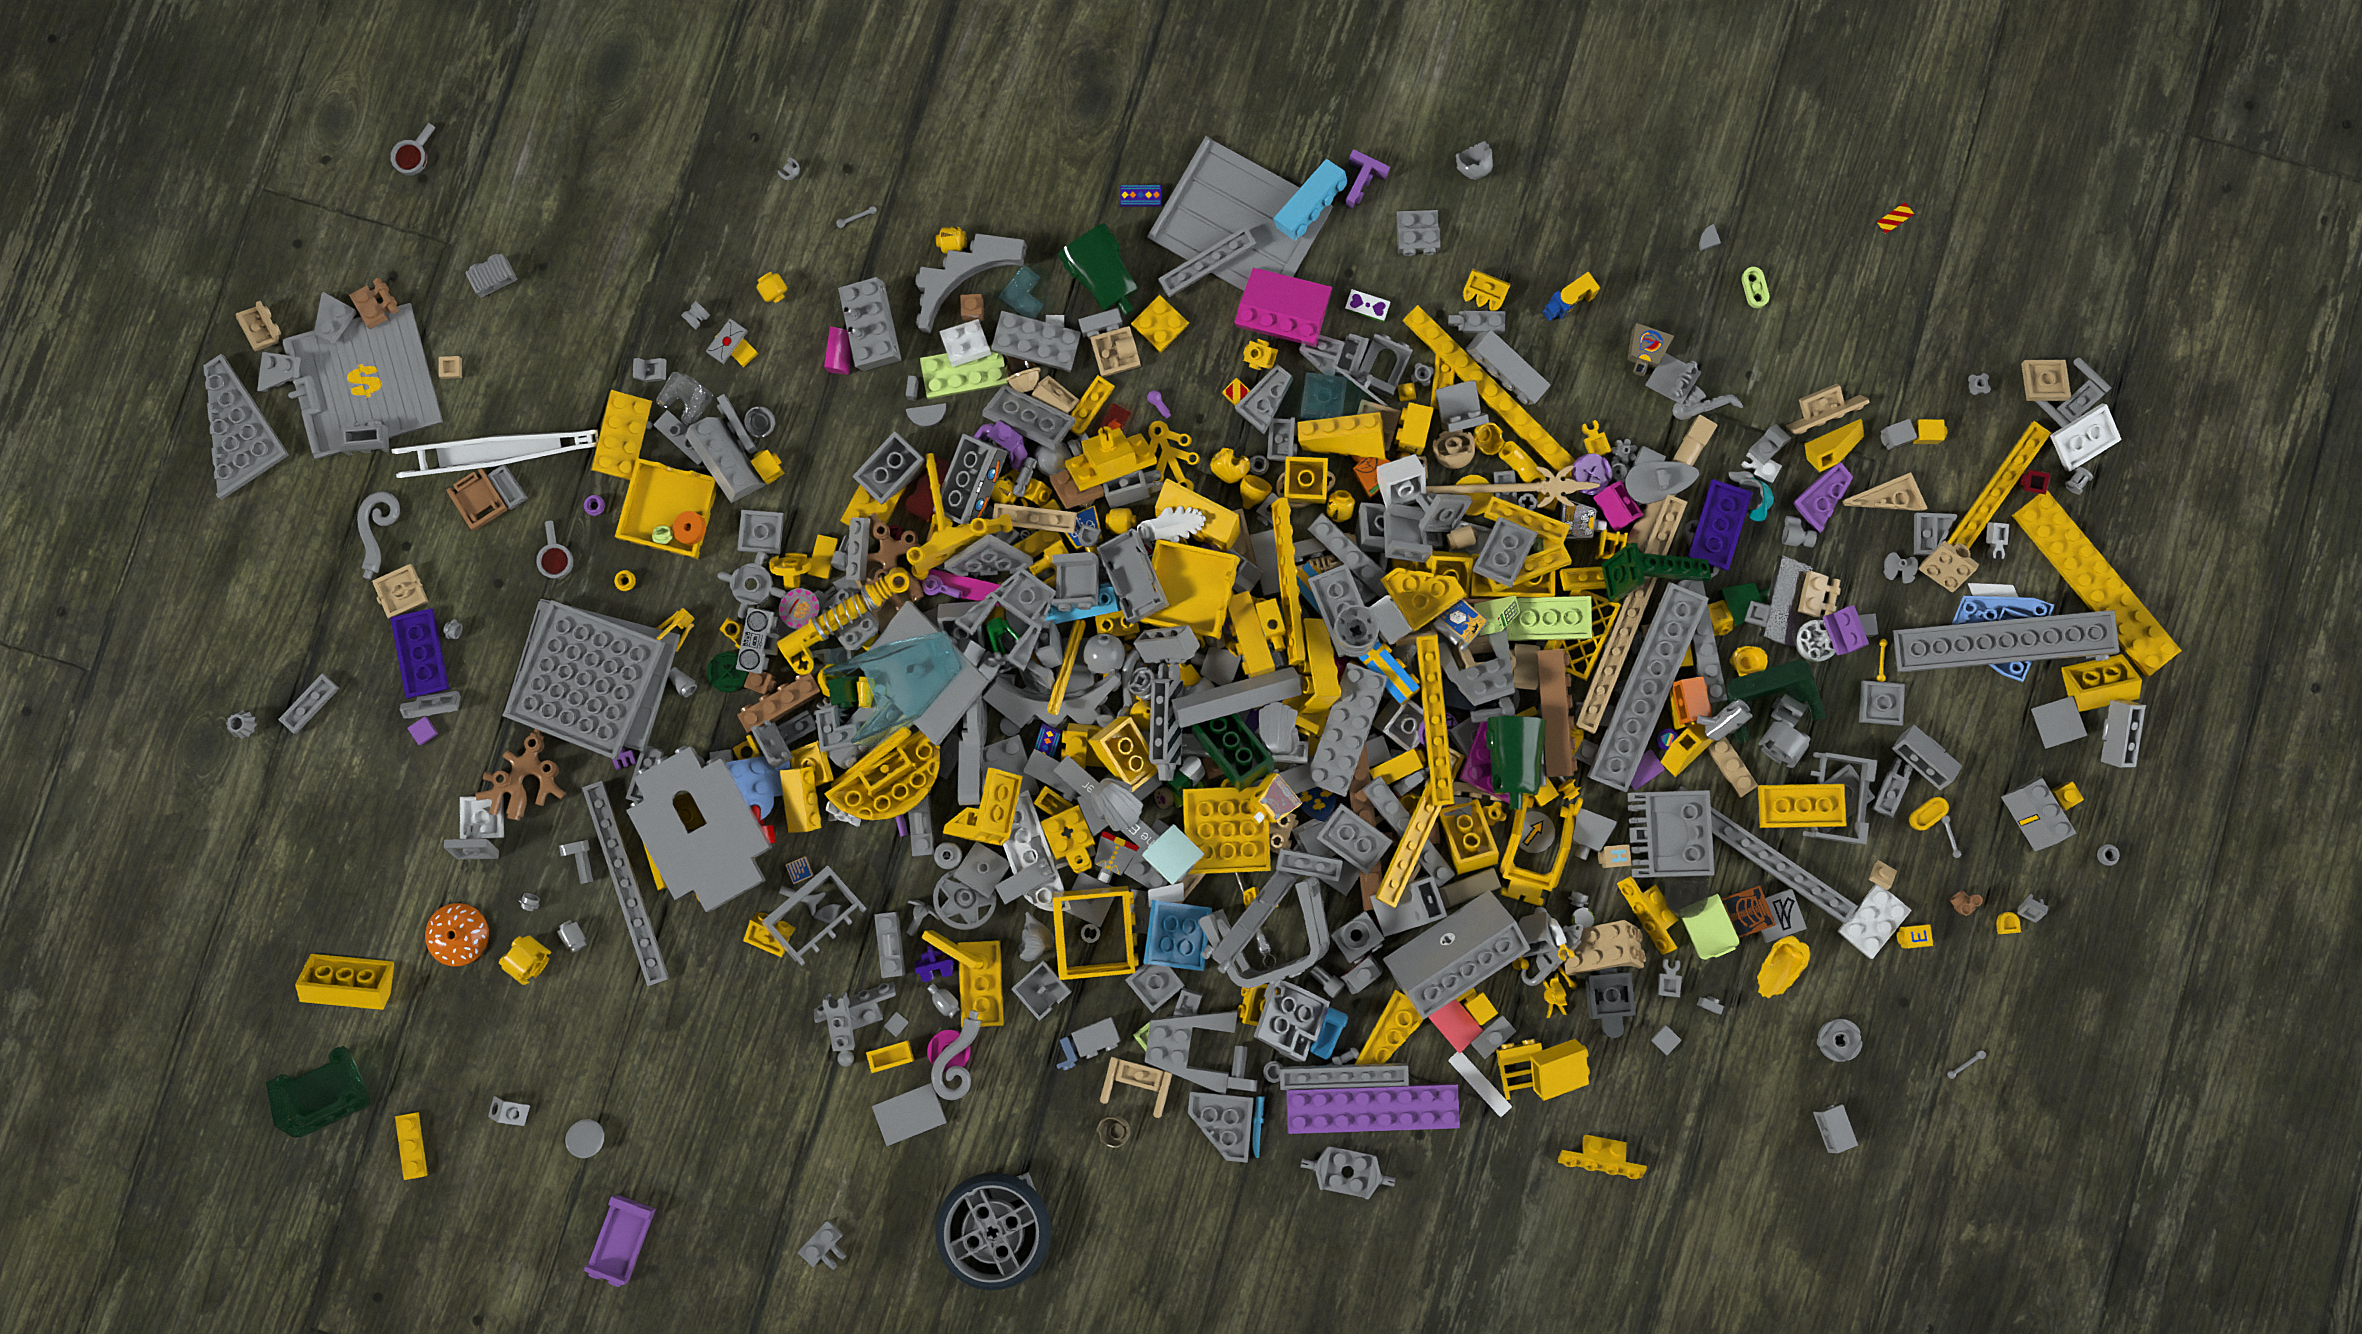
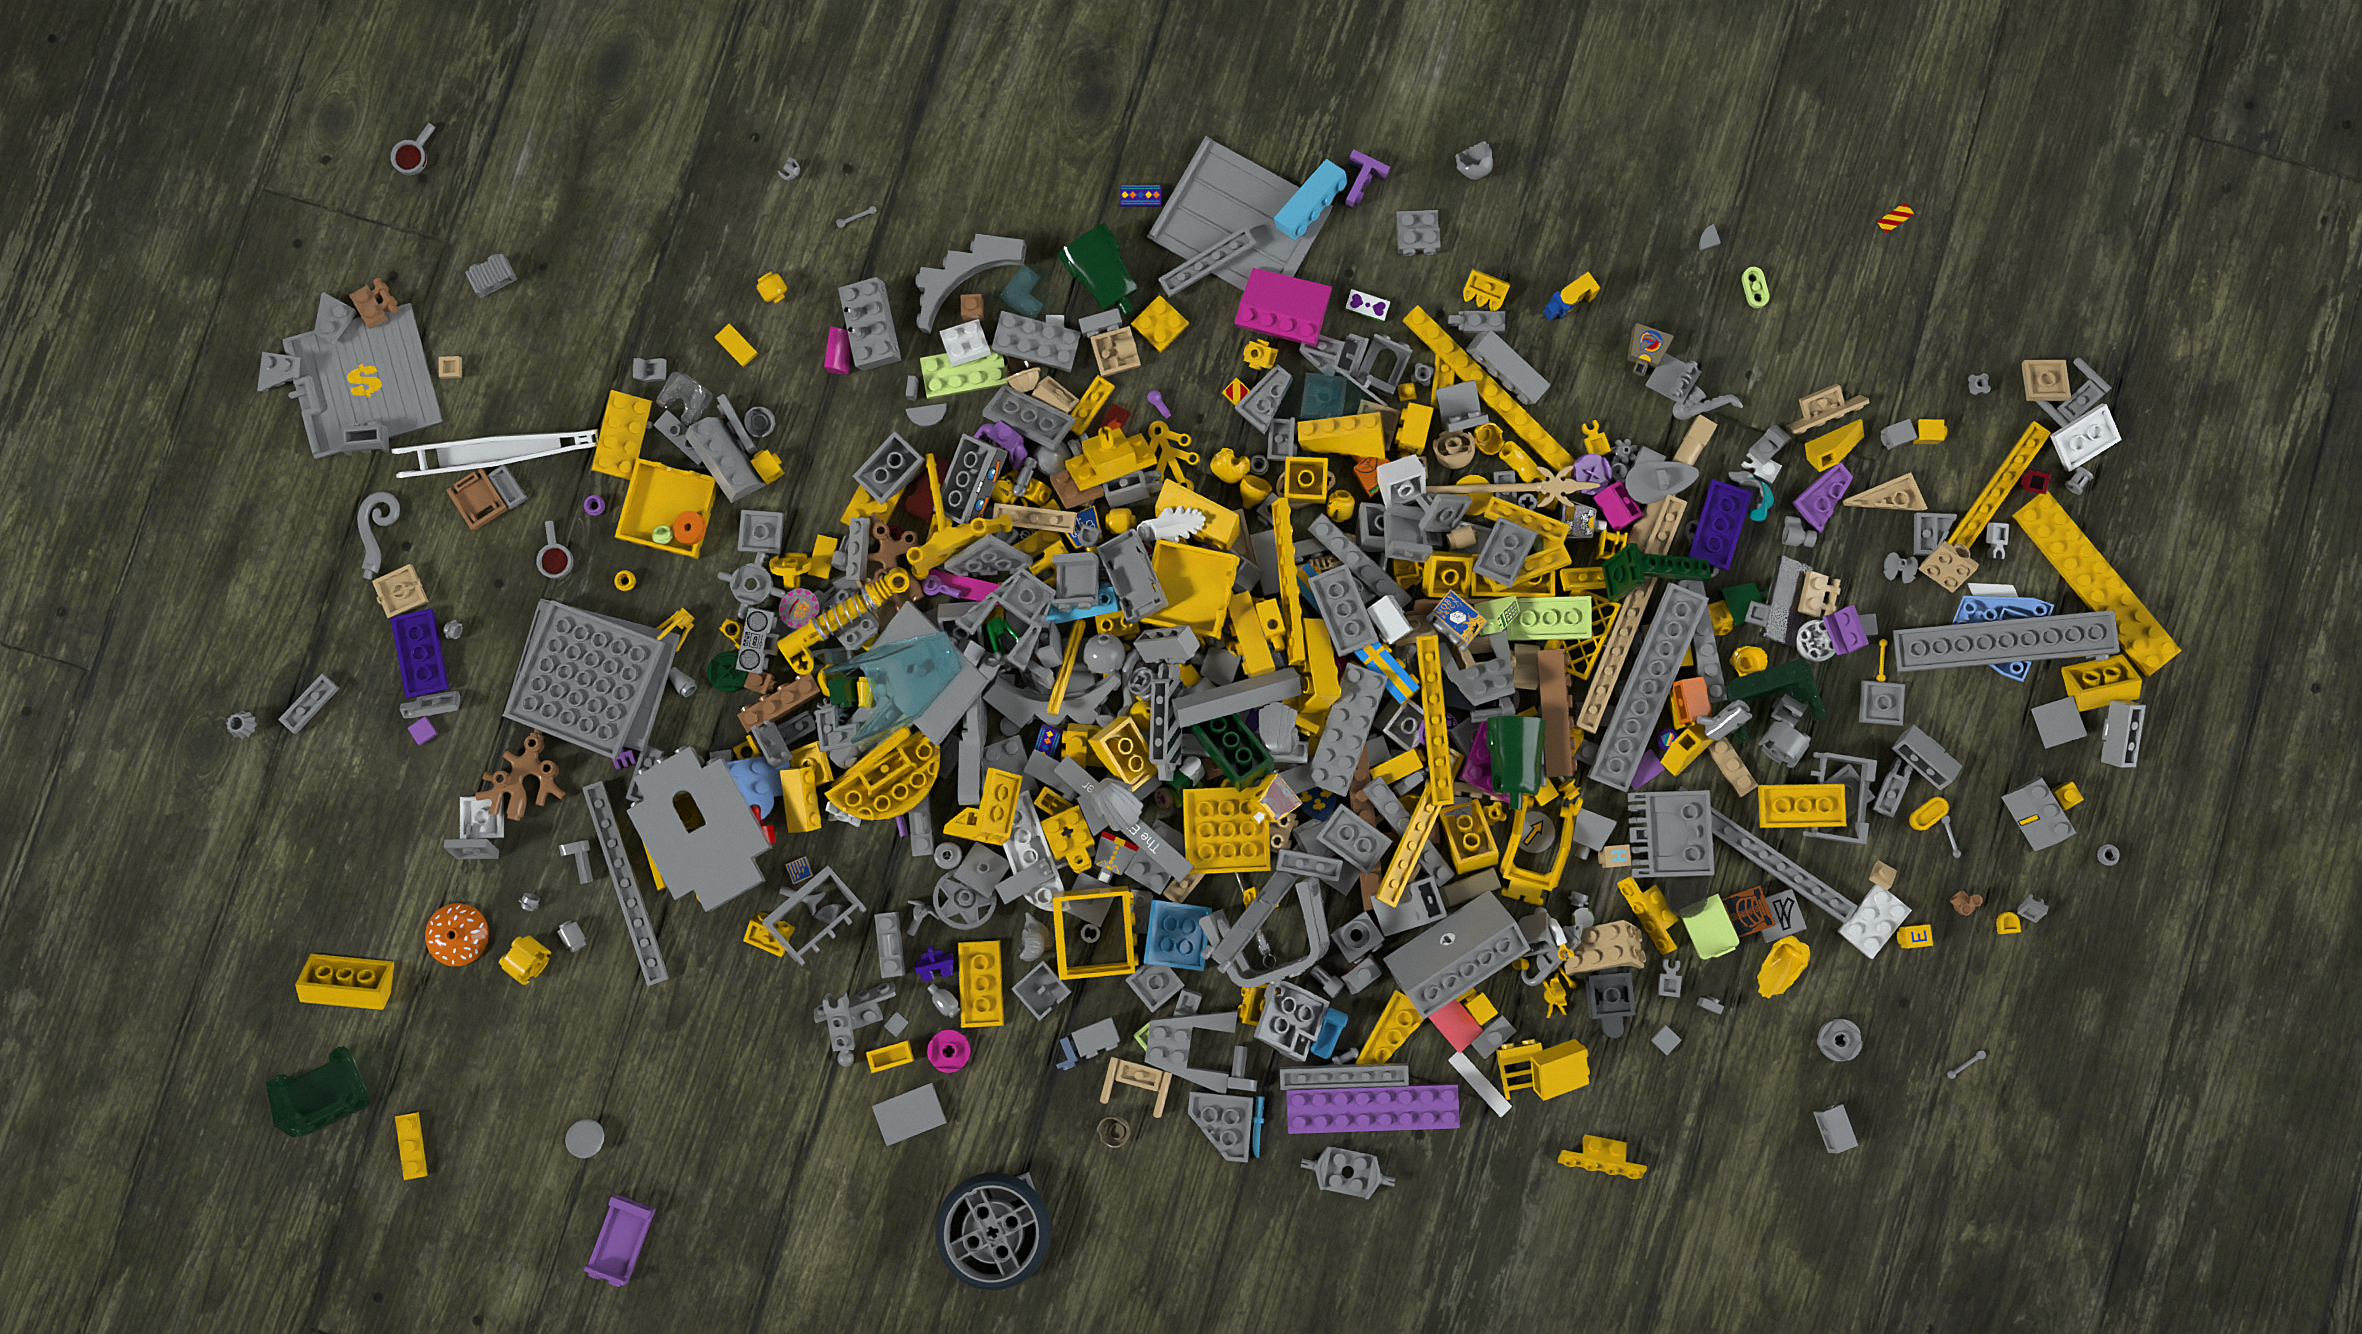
light grey wing [203,354,289,500] -> none
tan bracket [236,301,281,351] -> none
light grey bracket [488,1096,530,1126] -> none
light grey wheel [681,301,710,330] -> none
light grey tile [706,319,748,364] -> none
light grey hinge [798,1220,847,1270] -> none
yellow tile [922,930,984,969] -> none
light grey plant [931,1010,981,1100] -> none
yellow head [936,227,967,254] -> none
light aqua slope [1142,825,1204,885] -> none
white sticker [1148,883,1184,908] -> none
light grey plate [1263,1061,1283,1083] -> none
light grey wheel [1332,605,1380,657] -> none
yellow plate [1380,568,1467,631] -> none

